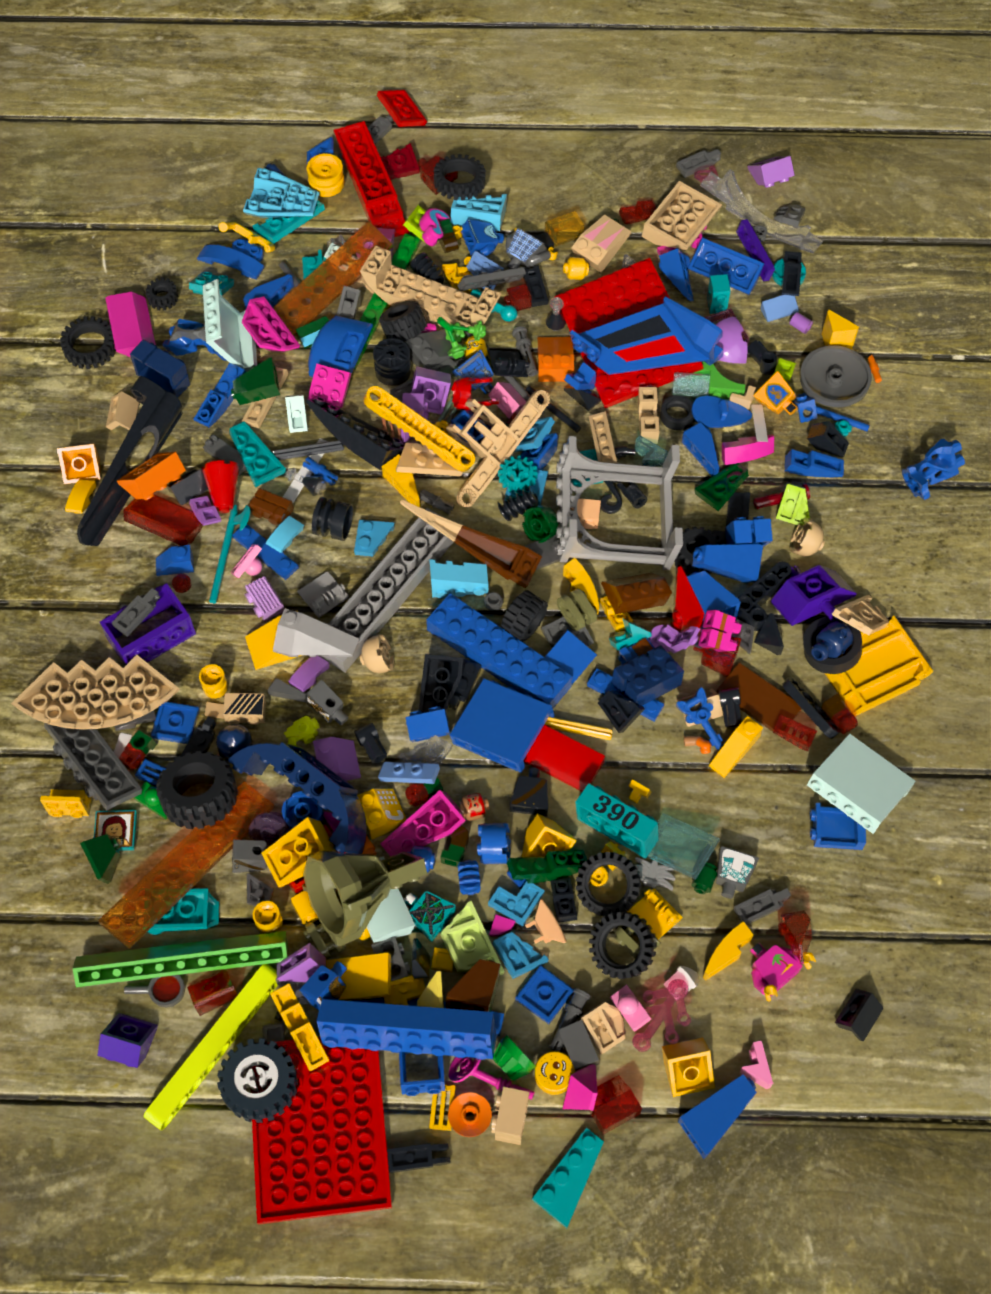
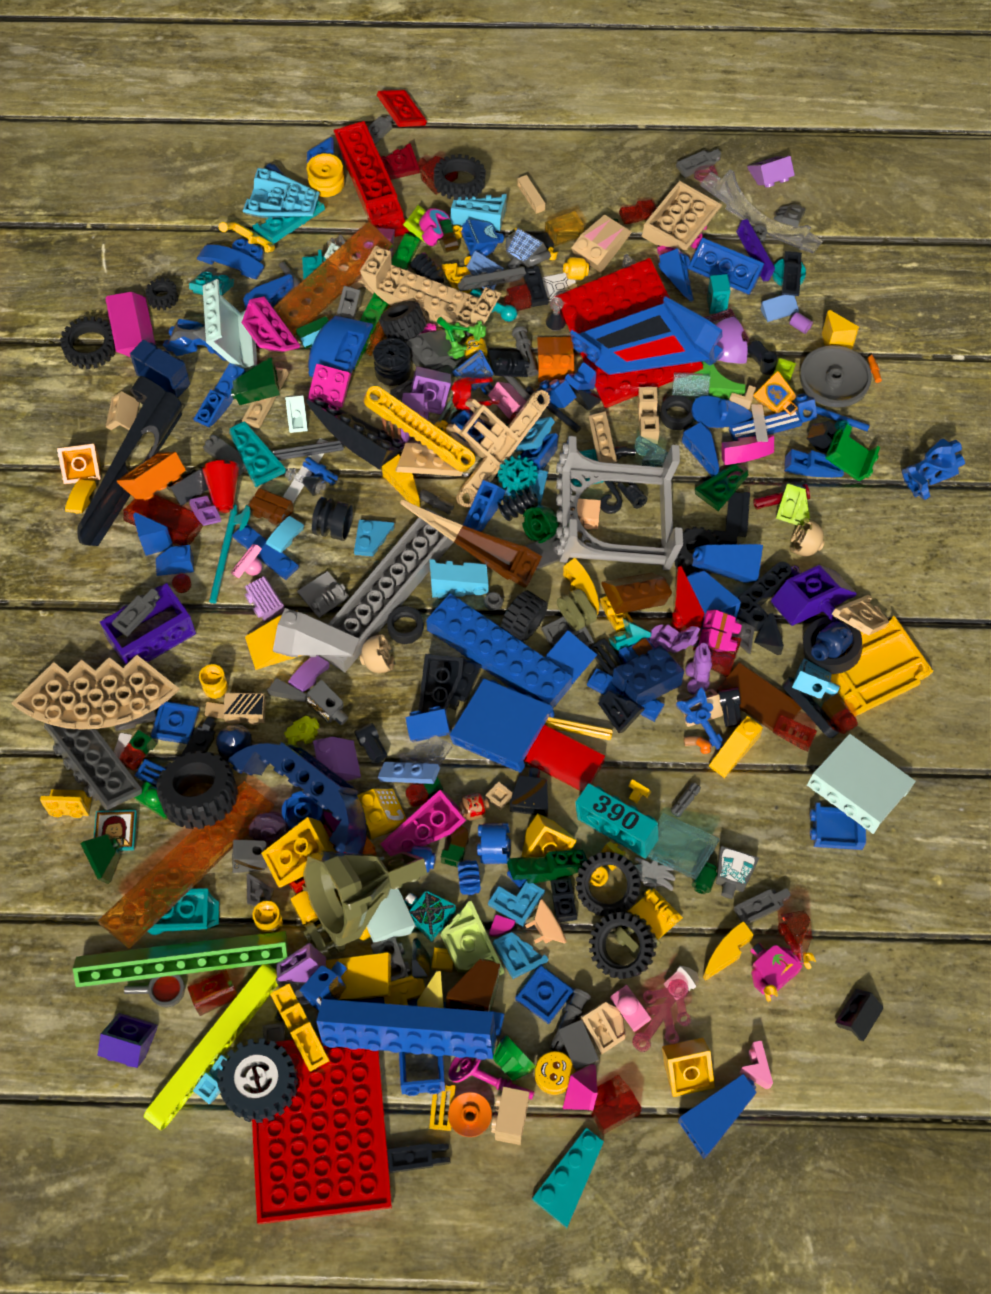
blue piece [725,516,773,547] -> none
none -> blue slope [133,512,173,556]
none -> medium azure slope [193,1055,228,1104]
none -> clear orange pin [366,322,385,356]
none -> black tyre [387,606,423,644]
none -> blue slope [463,480,506,532]
none -> tan plate [485,782,513,810]
none -> tan piece [517,175,545,214]
none -> blue slope [536,379,576,408]
none -> white sticker [542,273,577,301]
none -> black tile [589,638,624,677]
none -> dark grey axle [671,782,701,817]
none -> medium lavender piece [685,643,712,695]
none -> blue tile [728,410,802,441]
none -> medium azure torso [792,659,840,698]
none -> green panel [825,424,881,481]

